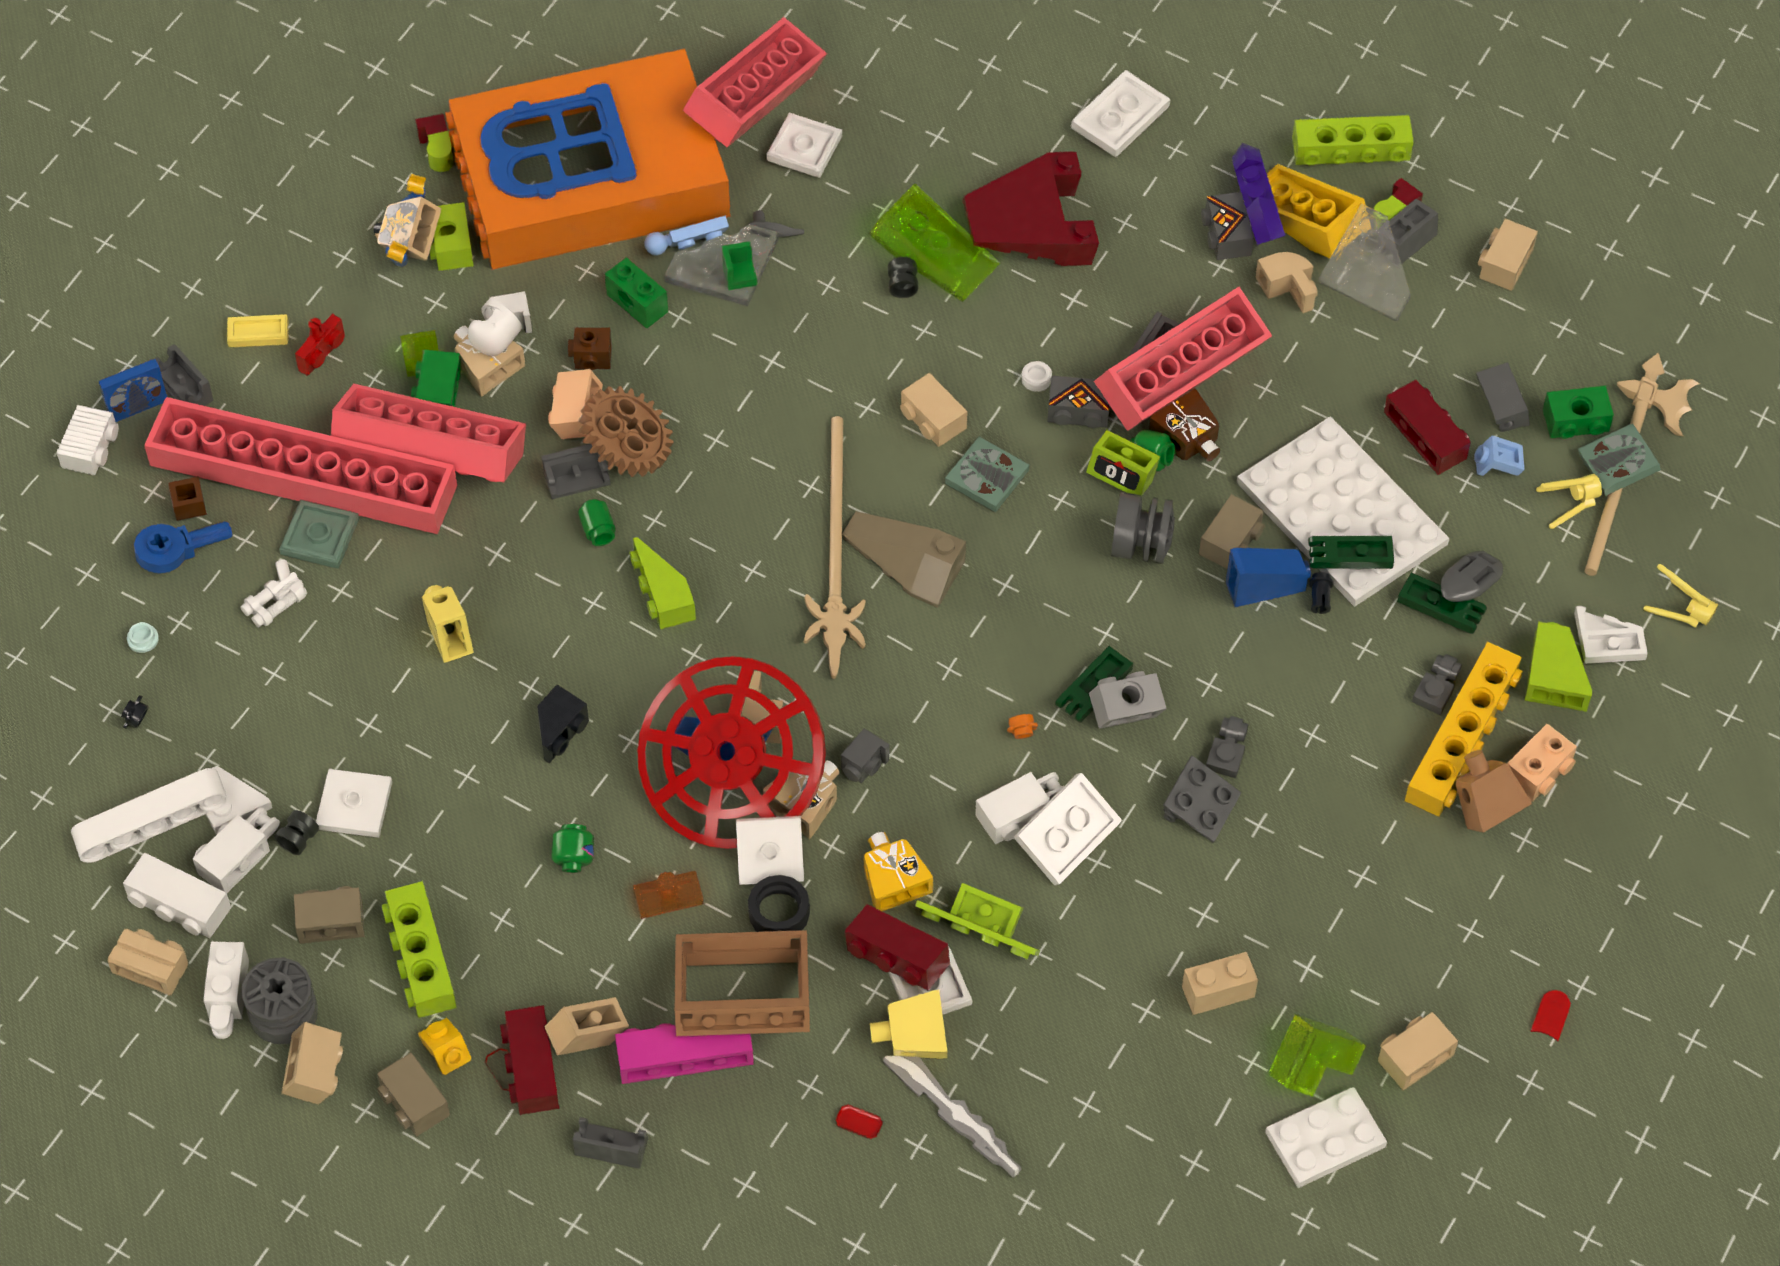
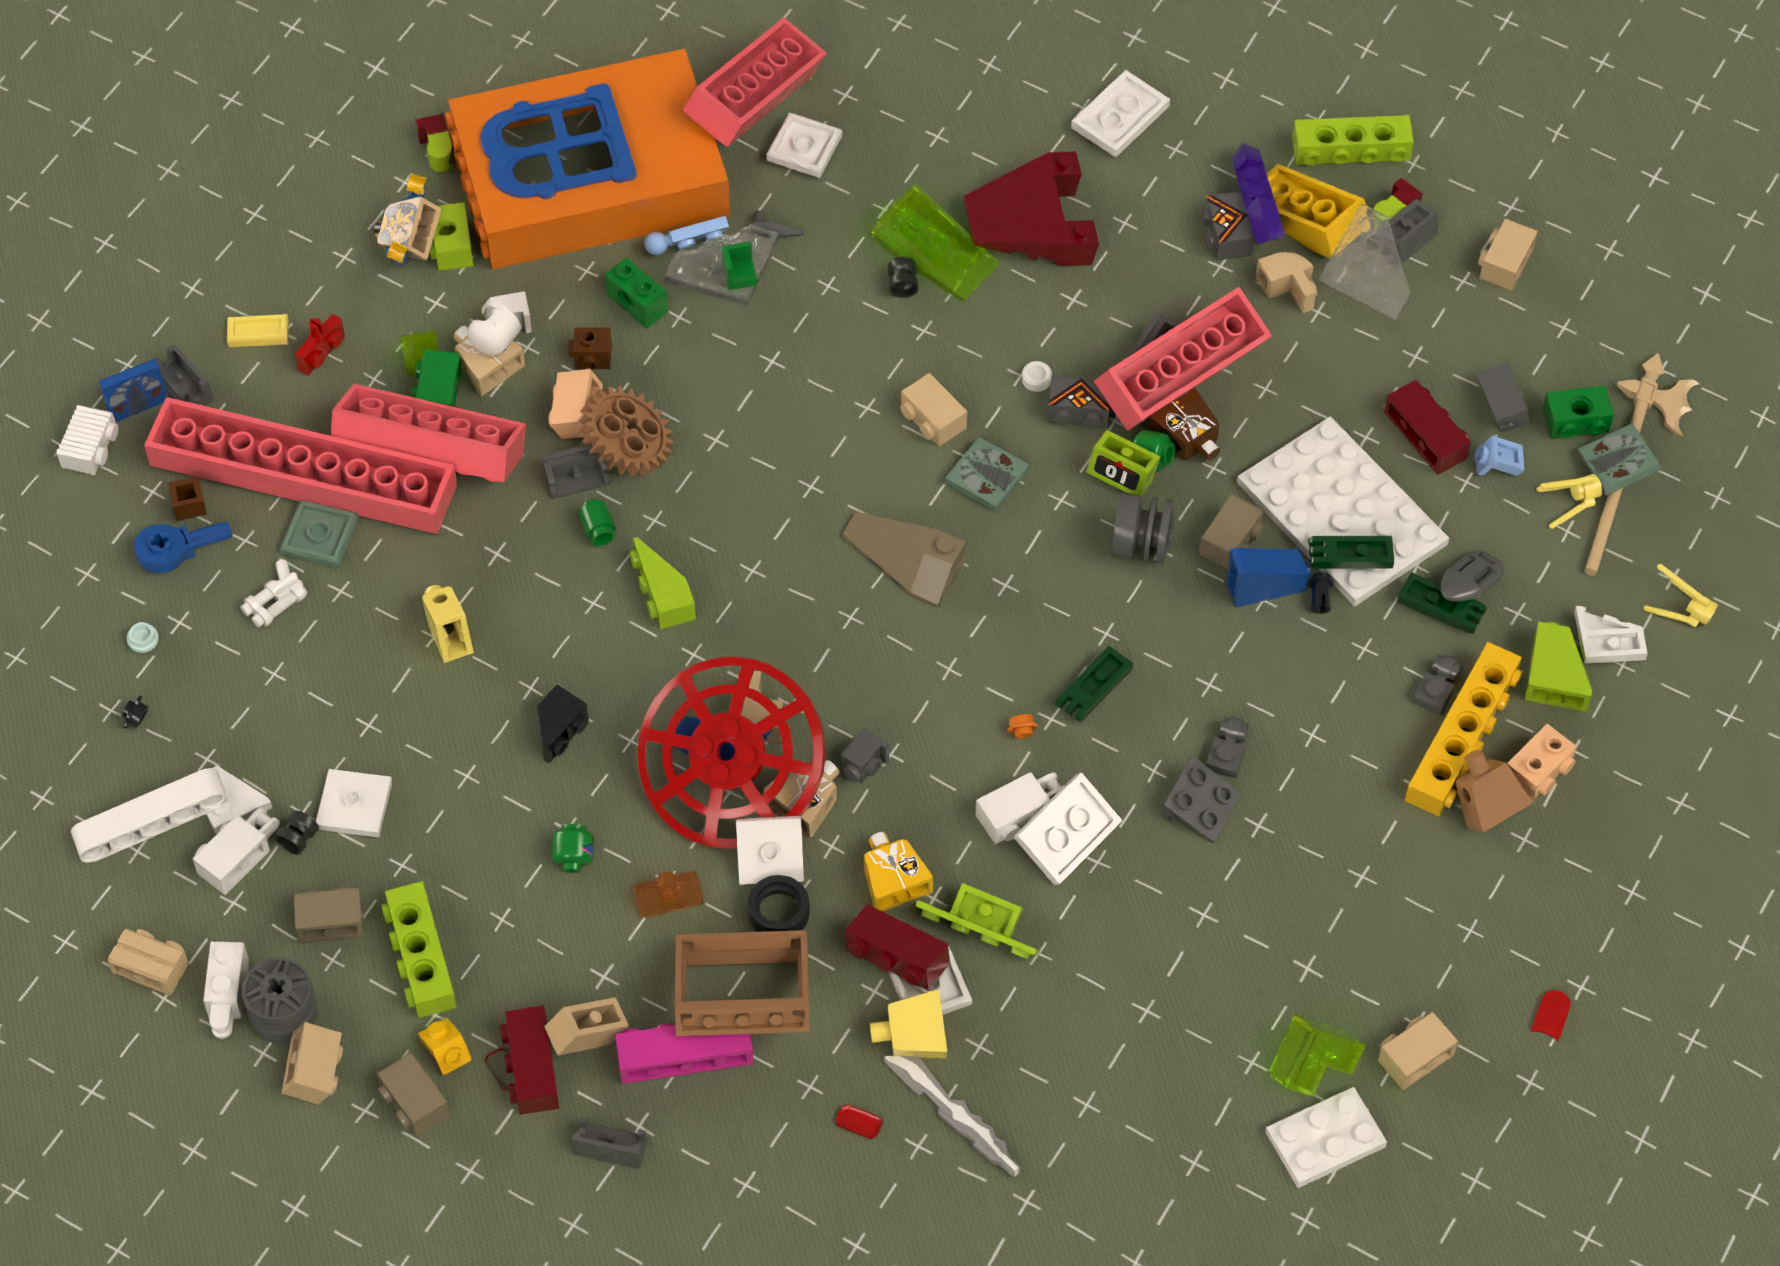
white brick [123,852,231,938] -> none
tan piece [804,416,866,679] -> none
light grey brick [1089,671,1167,729] -> none
tan brick [1182,952,1258,1015] -> none

